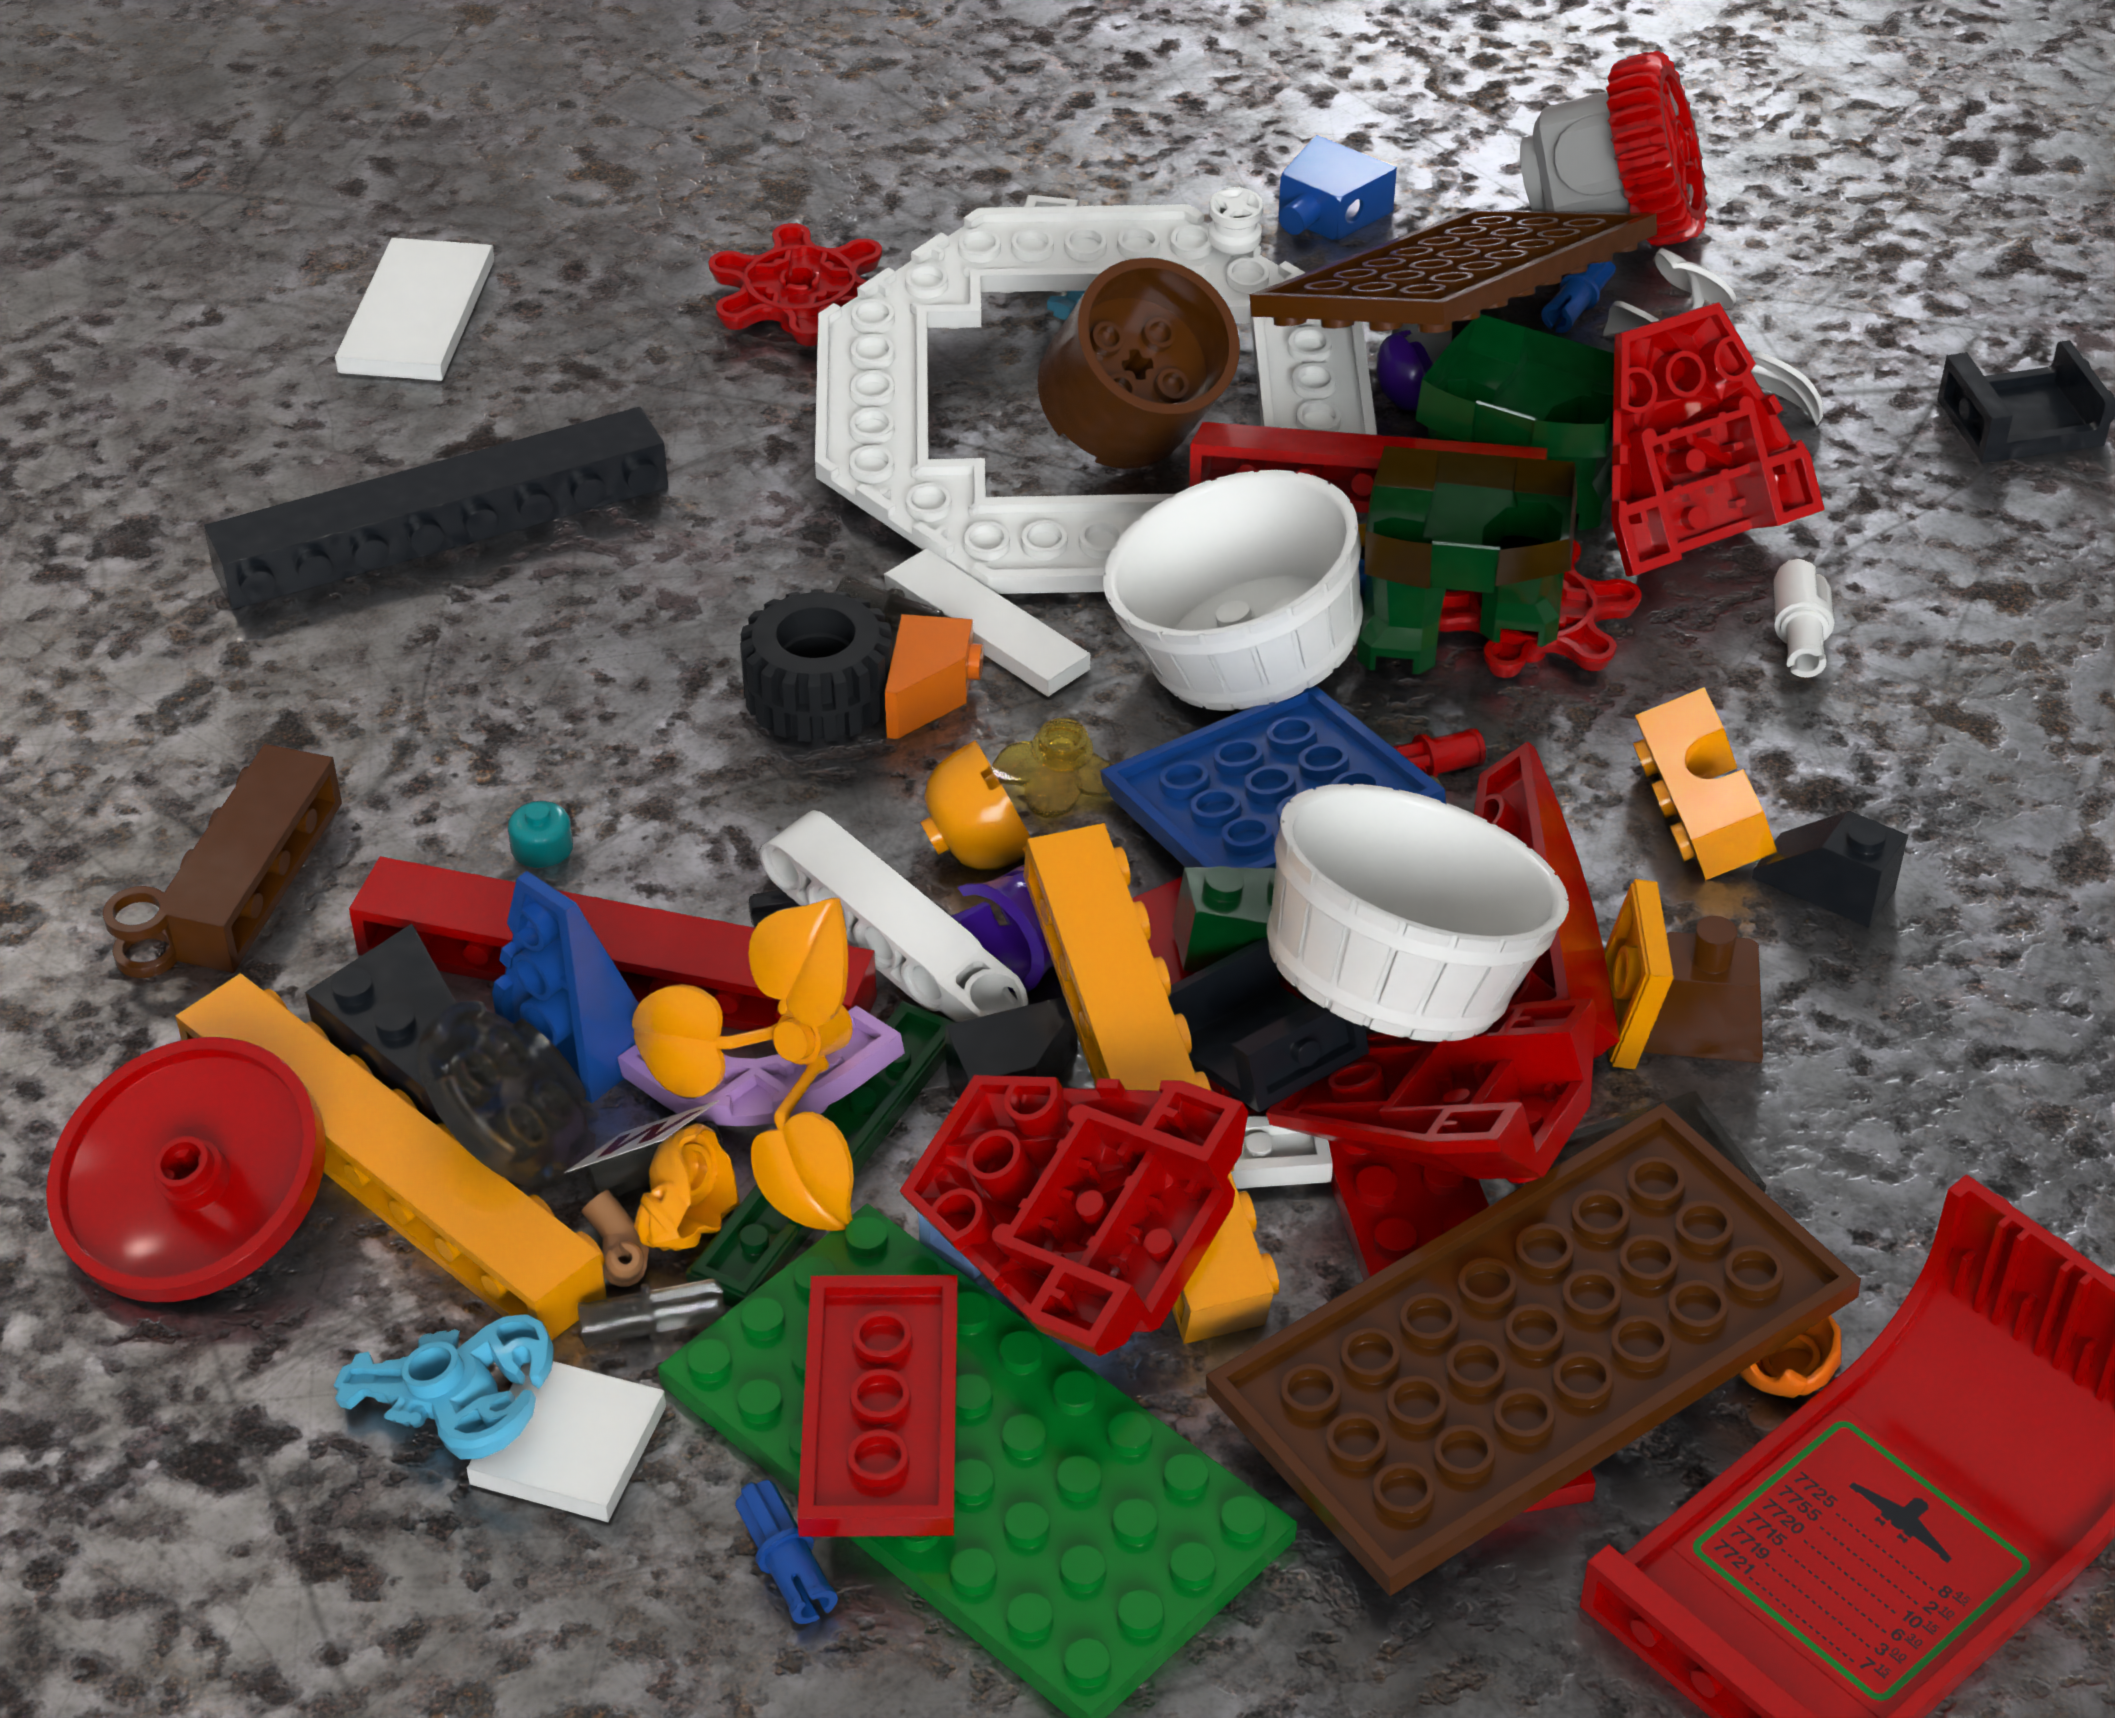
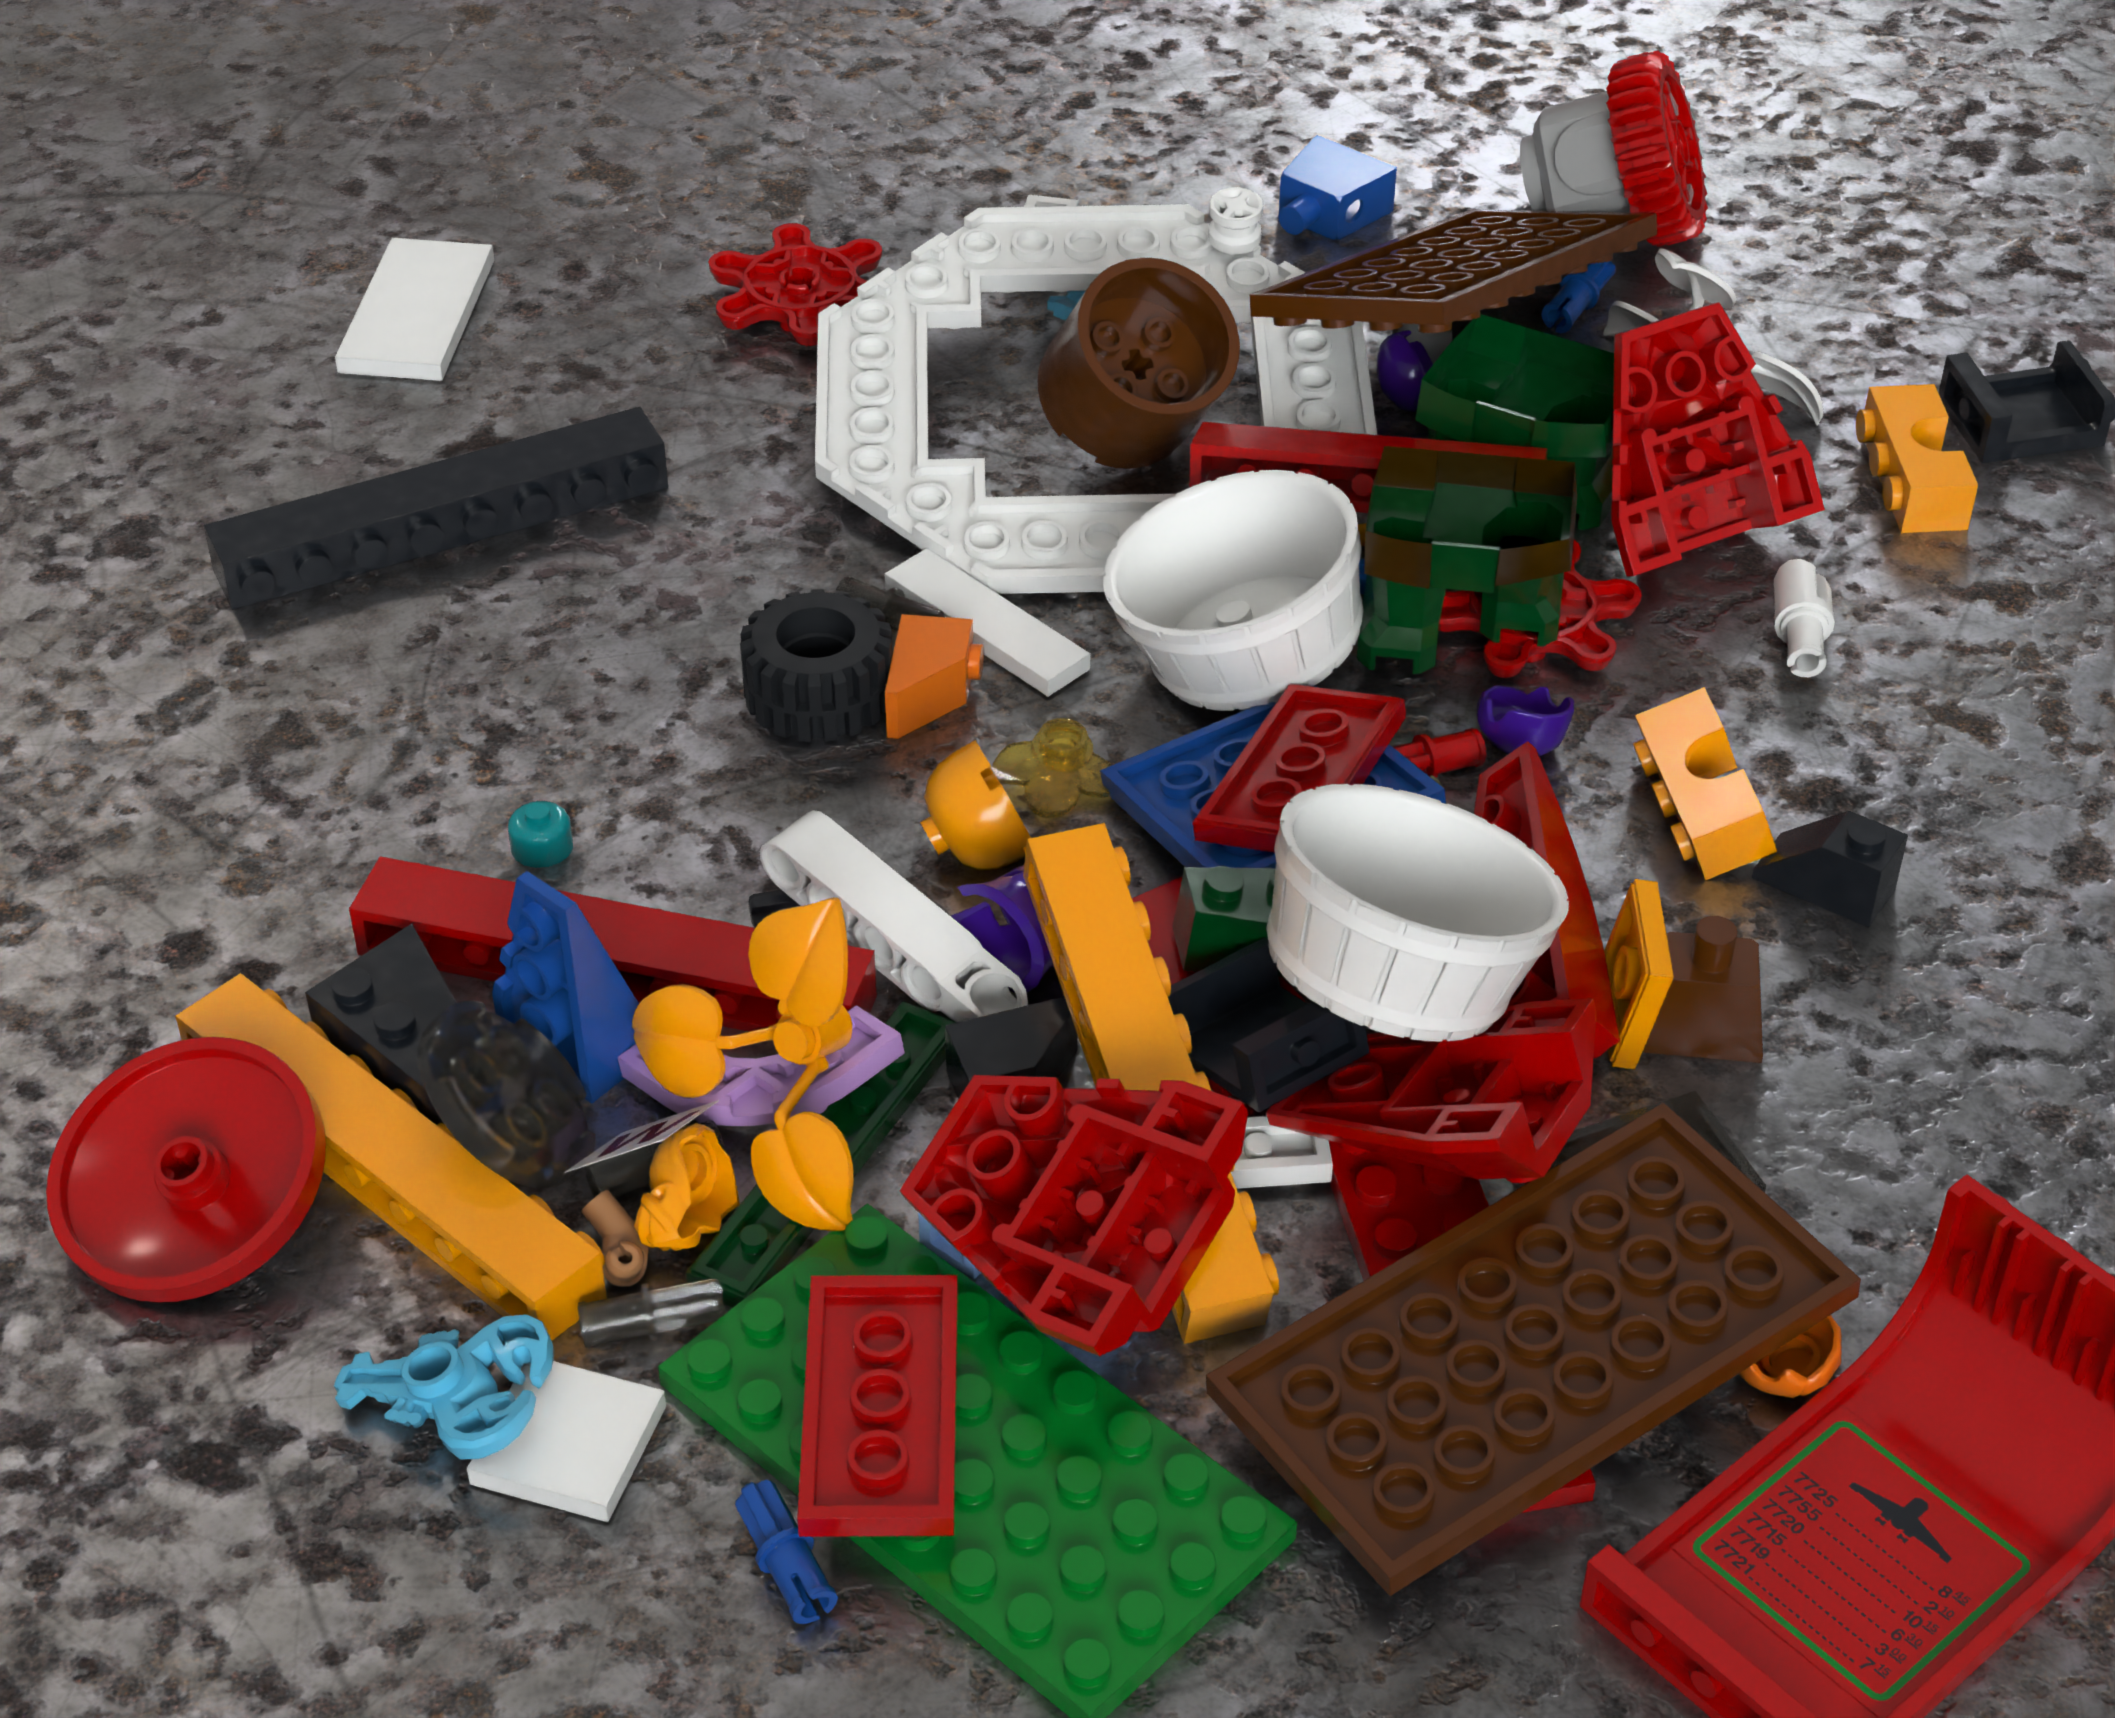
reddish brown hinge [103,744,342,978] -> none
none -> red tile [1192,684,1406,852]
none -> dark purple hair [1477,685,1574,756]
none -> light orange arch [1856,384,1978,533]

